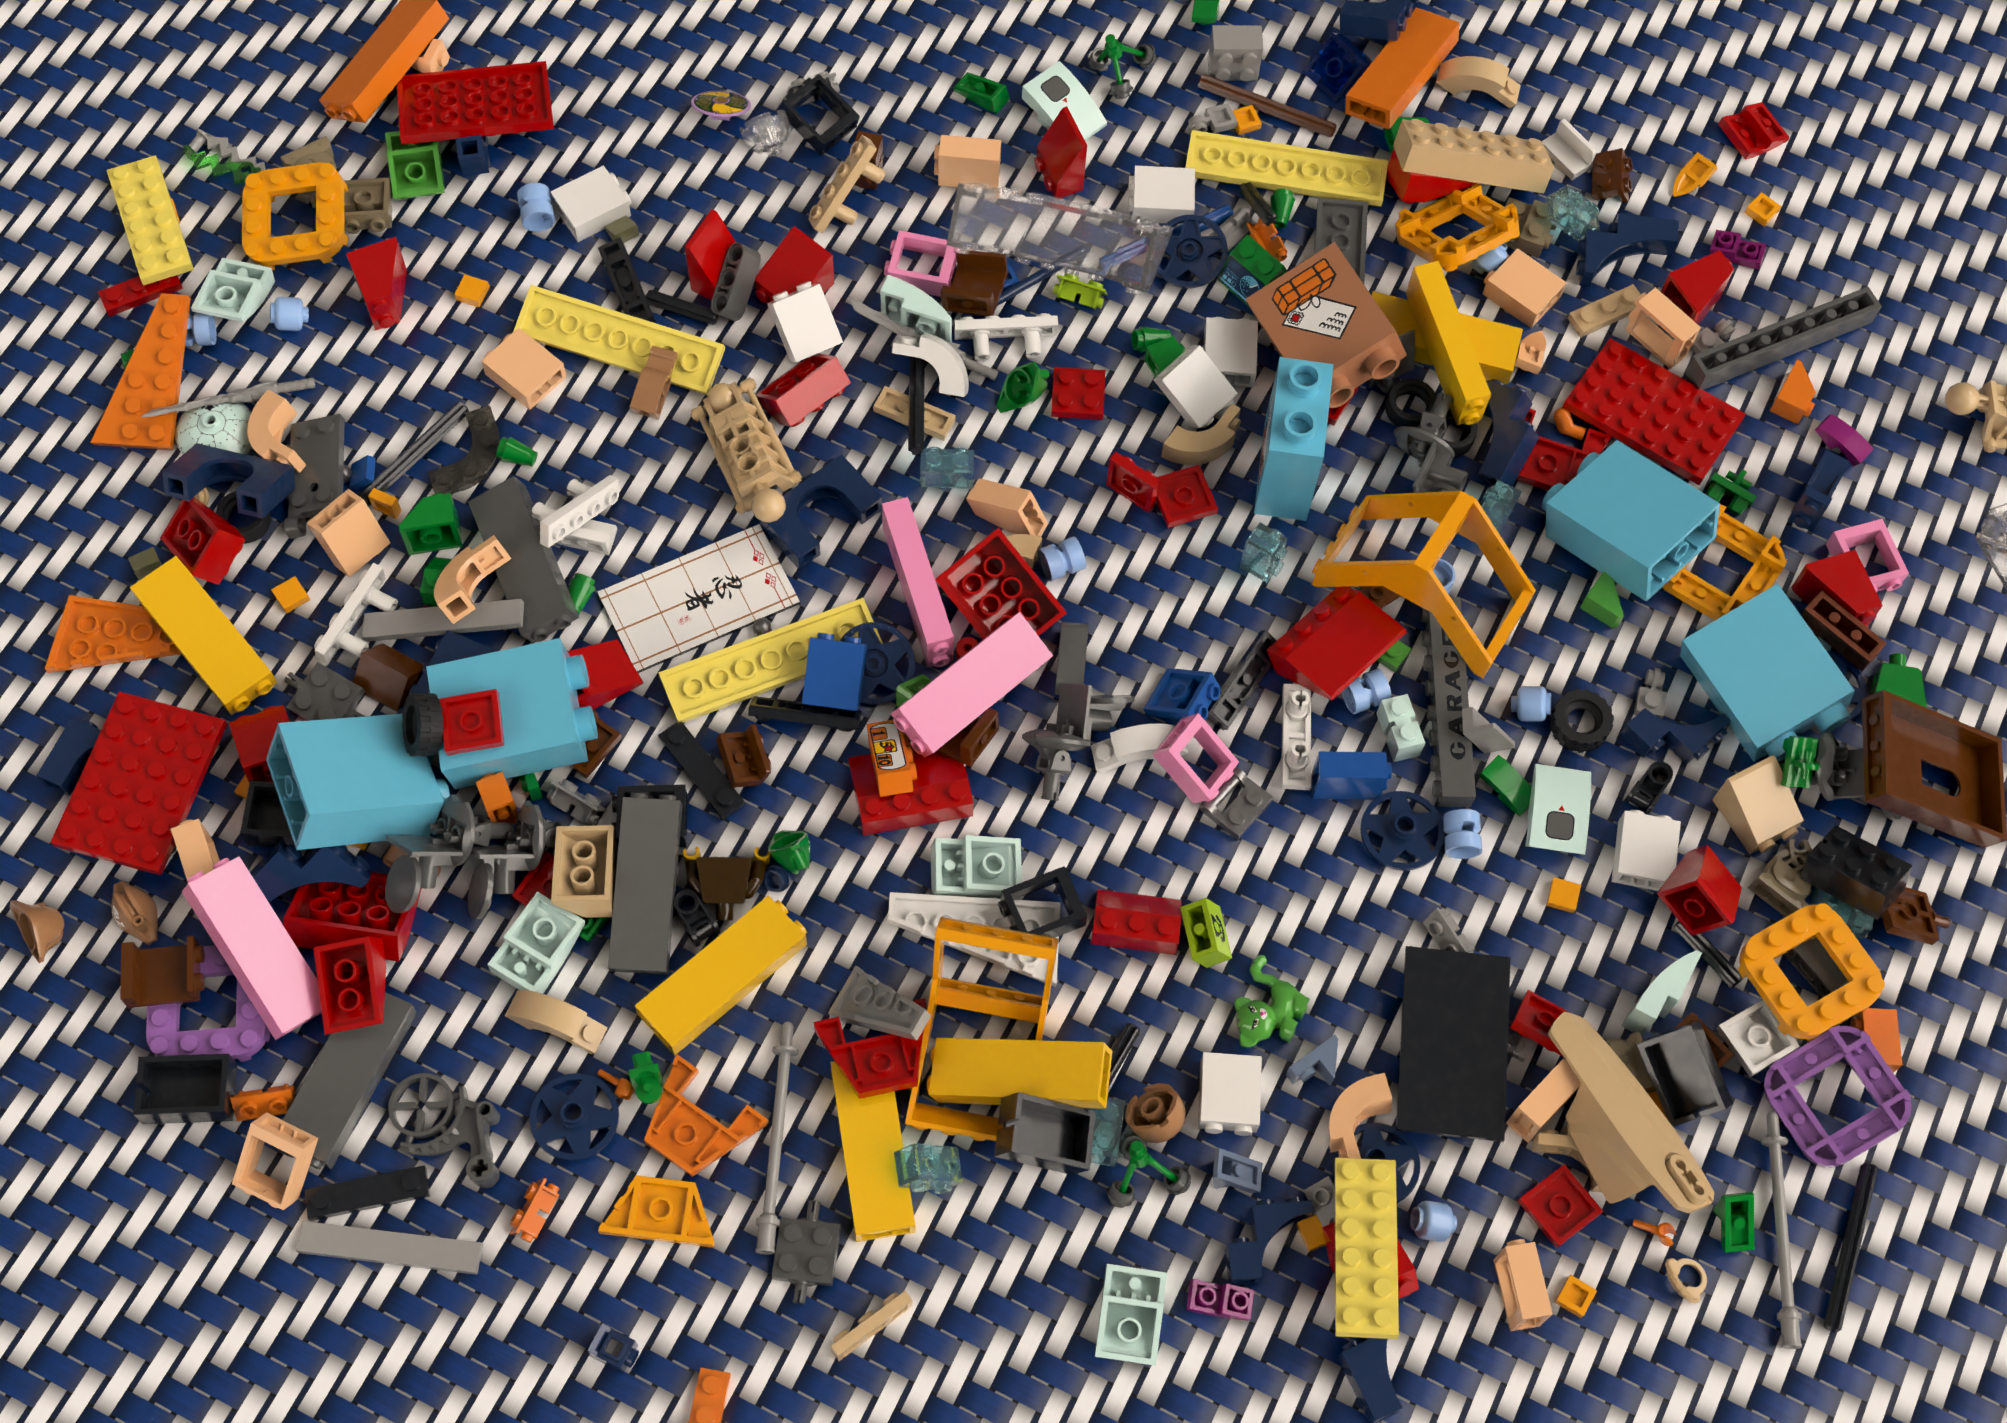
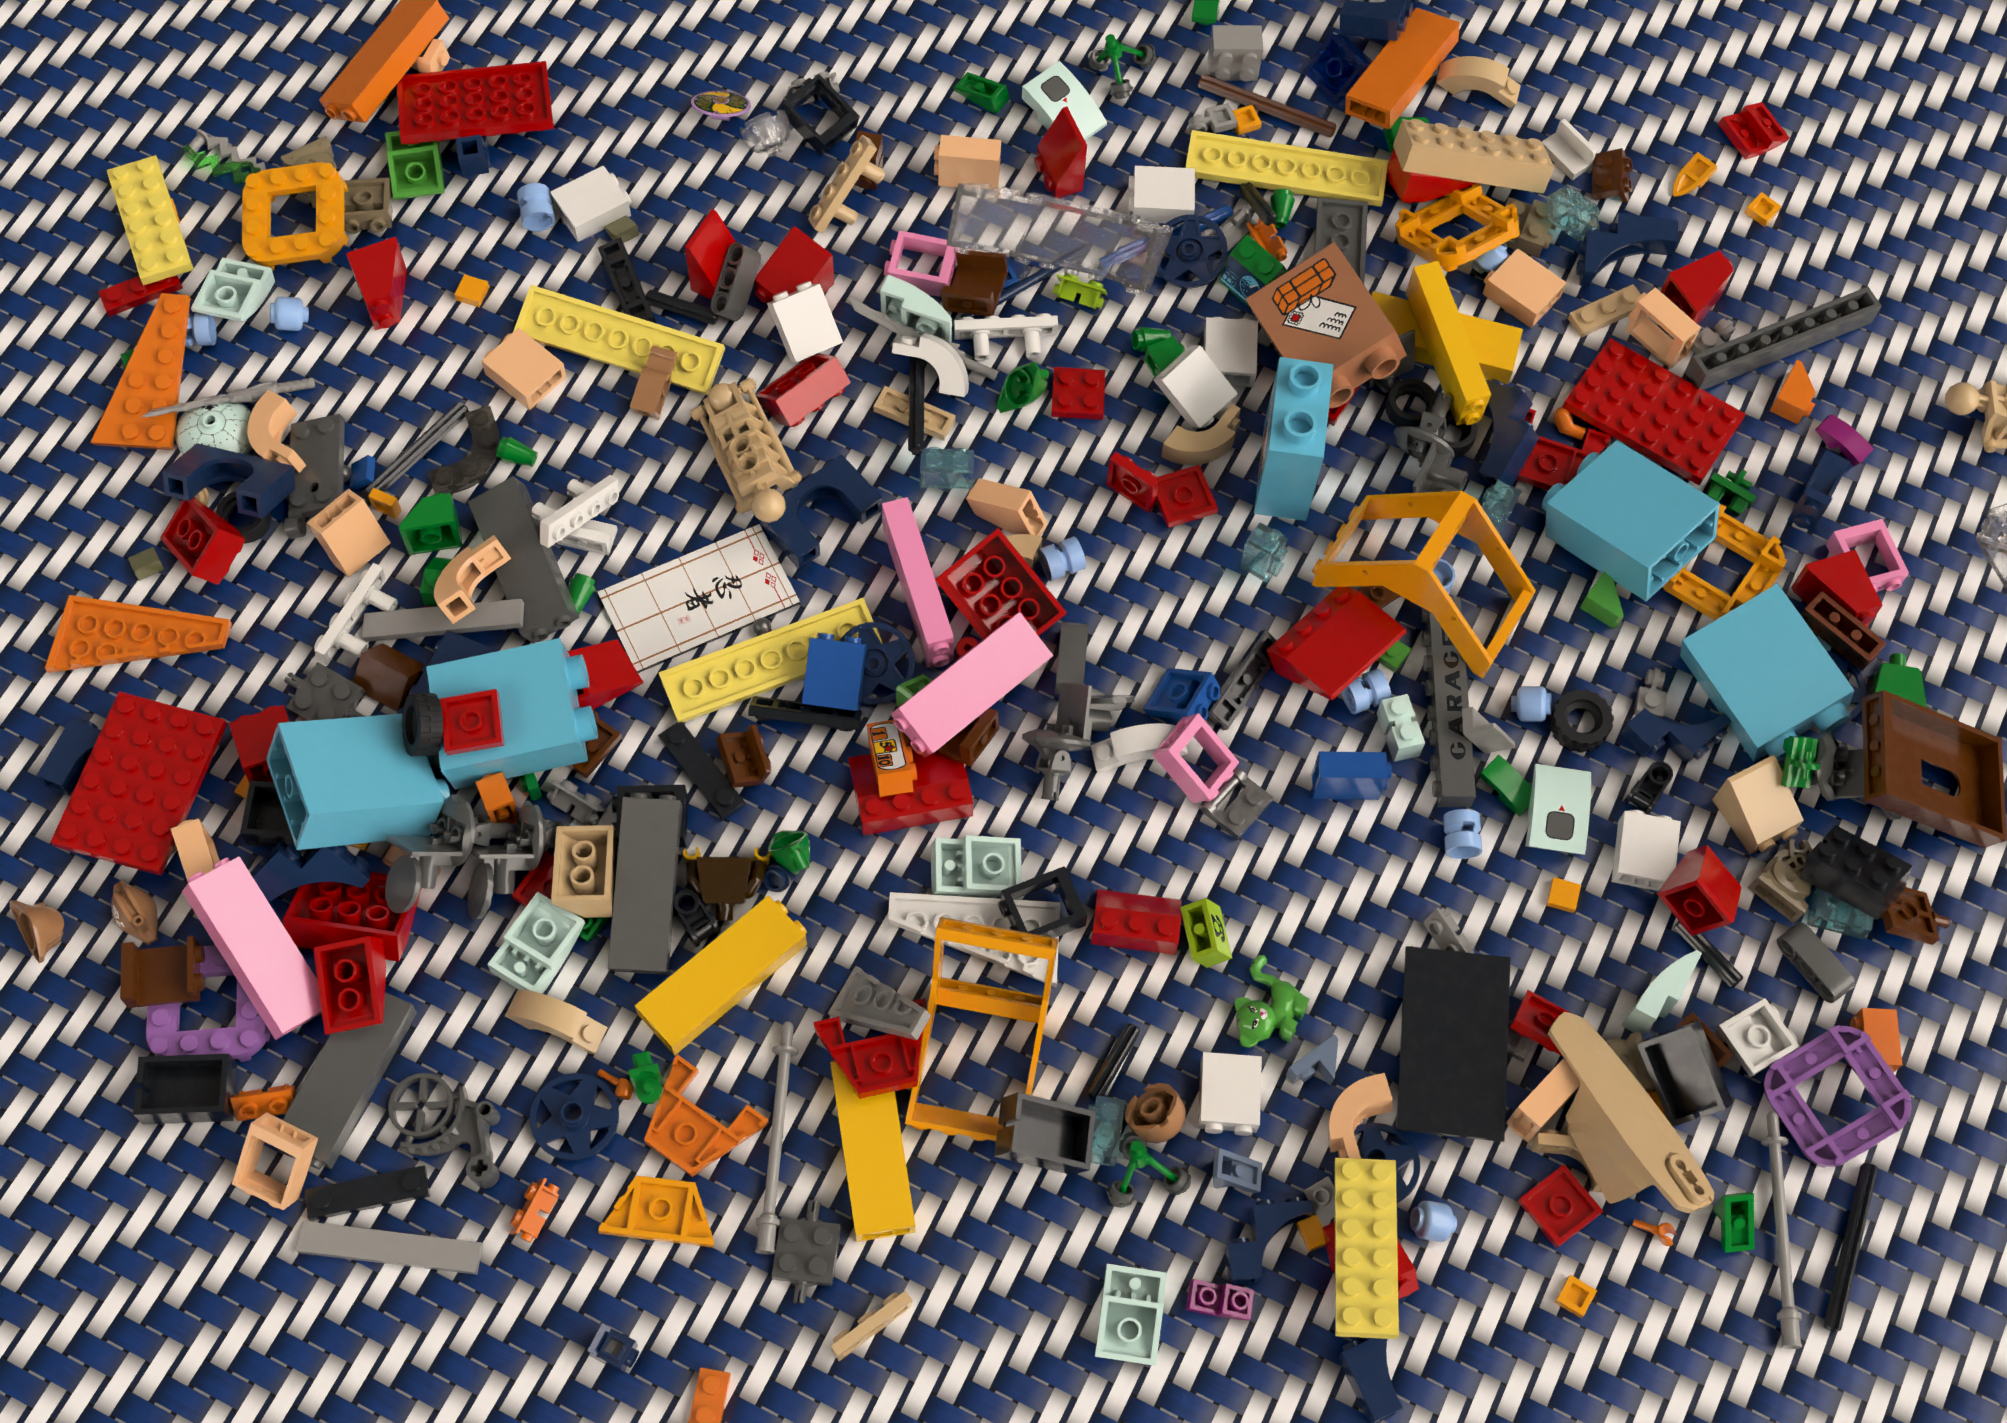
yellow brick [130,556,278,715] -> none
light orange tile [271,576,310,614] -> none
clear light blue brick [894,1144,963,1194] -> none
yellow brick [927,1038,1112,1109] -> none
white plate [1281,684,1311,790] -> none
dark blue wheel [1360,791,1445,871] -> none
light nougat window [1493,1239,1553,1331] -> none
light nougat plate [1514,331,1546,375] -> none
tan piece [1665,1258,1707,1303] -> none
magenta slope [1710,230,1766,270] -> none
light orange plate [1738,903,1885,1041] -> none

